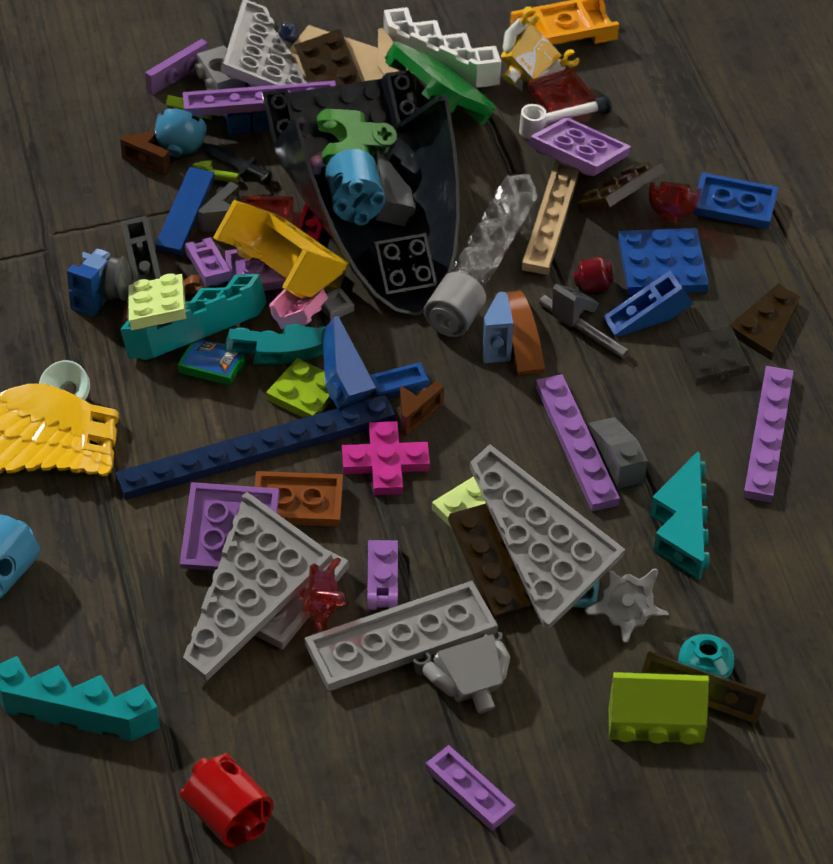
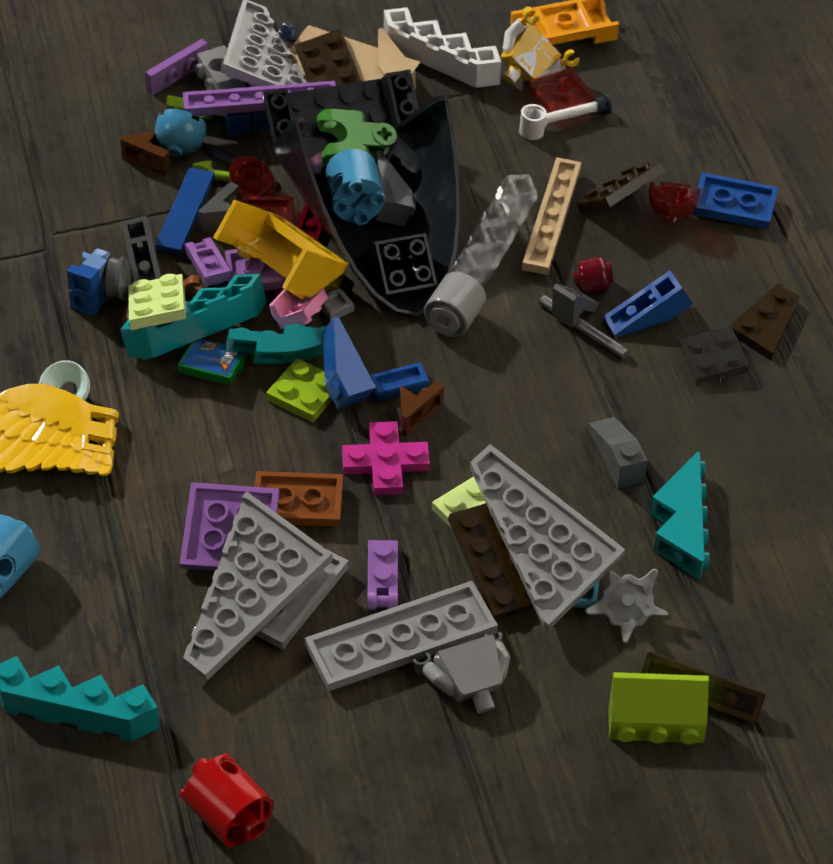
dark blue plate [115,395,395,500] -> none
clear red piece [300,558,349,633] -> none
green tile [385,41,496,125] -> none
medium lavender plate [425,745,516,831] -> none
medium blue tile [482,292,514,363] -> none
dark orange slope [494,290,545,376] -> none
medium lavender plate [528,117,631,176] -> none
medium lavender plate [535,374,620,512] -> none
blue plate [618,228,709,295] -> none
teal piece [678,634,734,678] -> none
medium lavender plate [743,366,794,503] -> none
none -> clear red piece [228,156,275,204]

